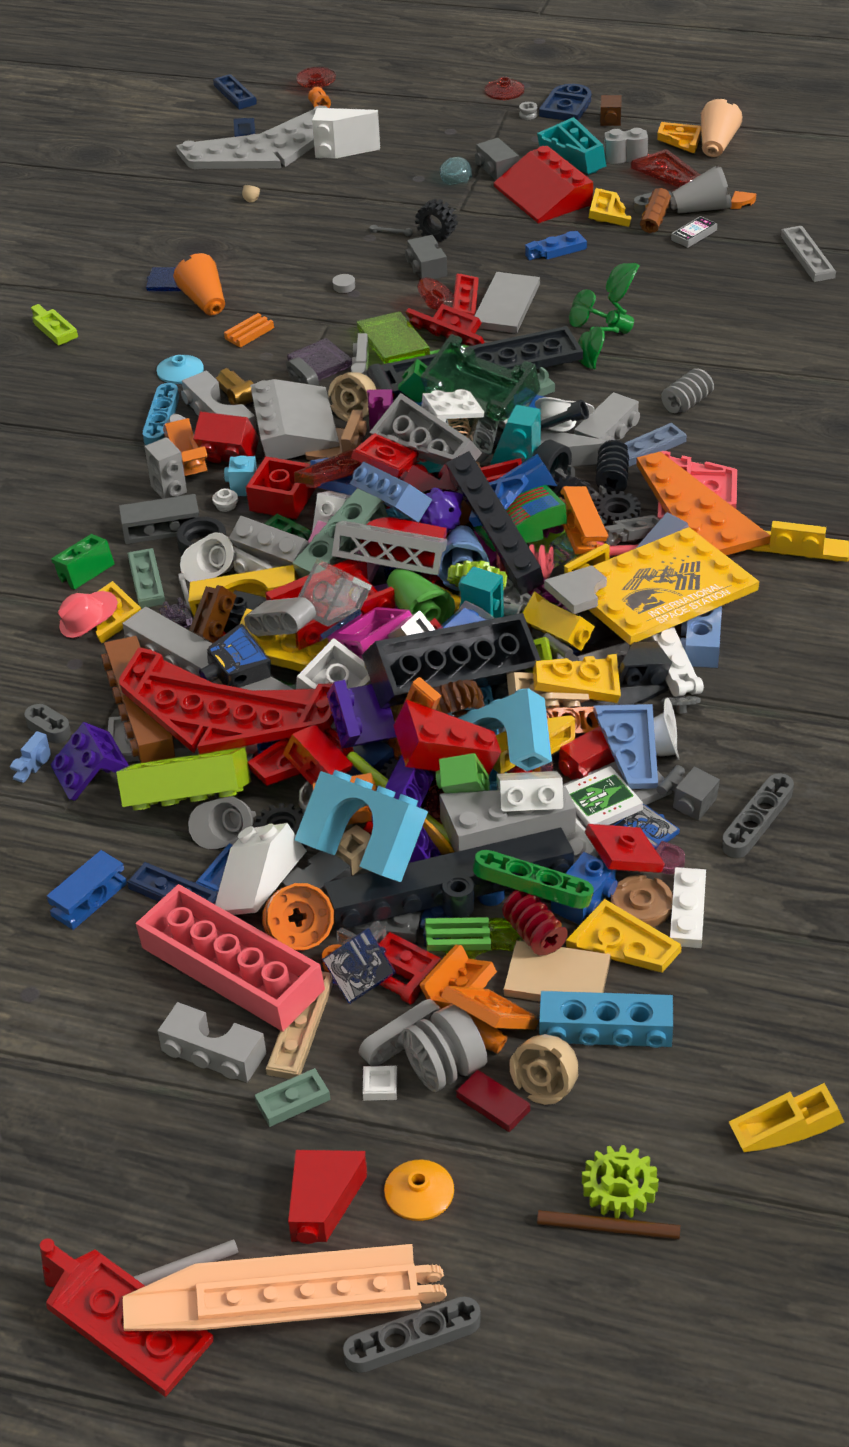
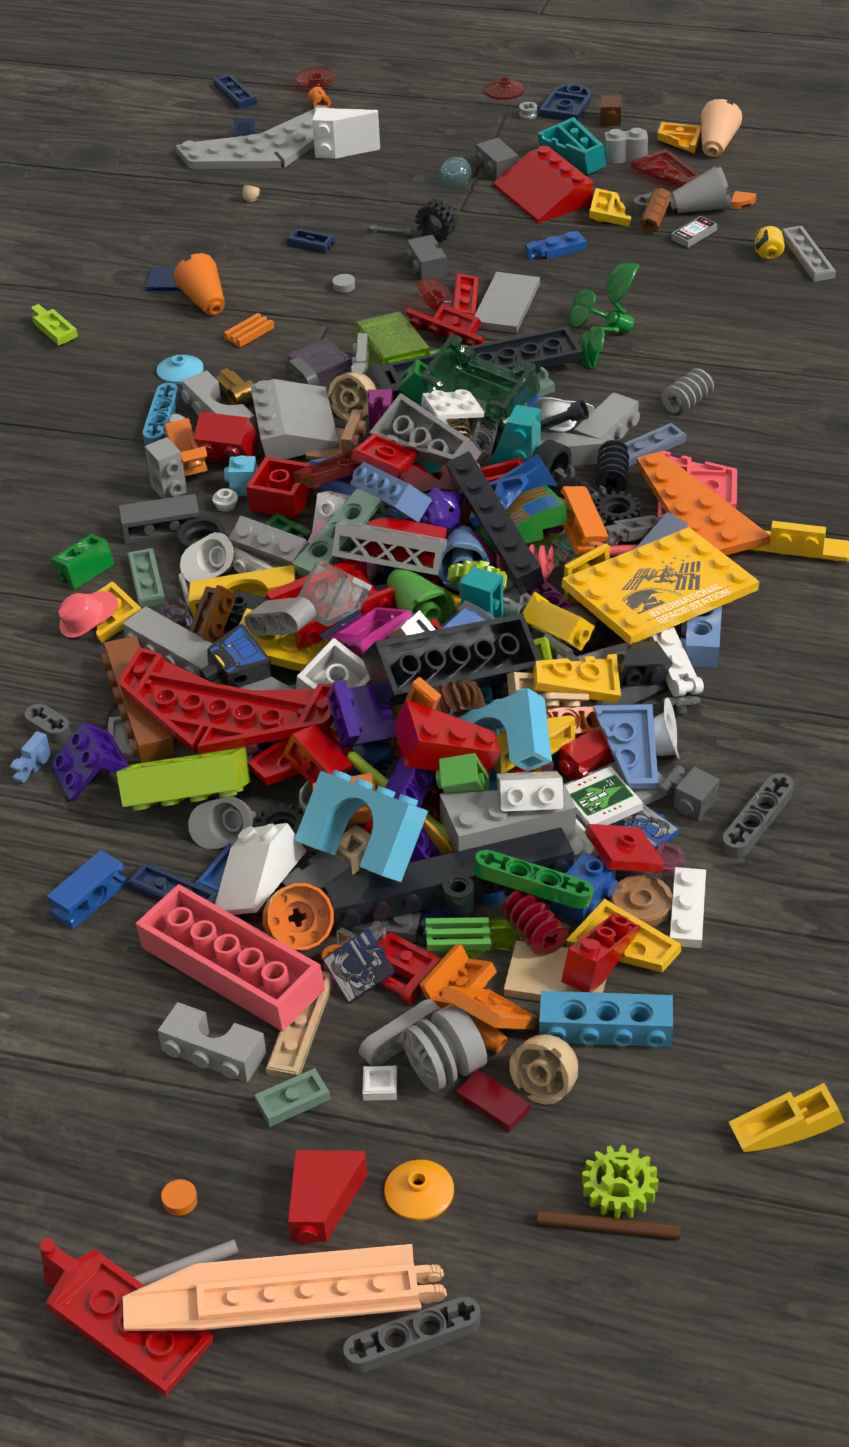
light grey tile [544,565,607,614] -> none
none -> orange tile [161,1179,197,1216]
none -> dark blue tile [286,228,335,254]
none -> red slope [561,914,641,992]
none -> yellow head [754,226,785,259]

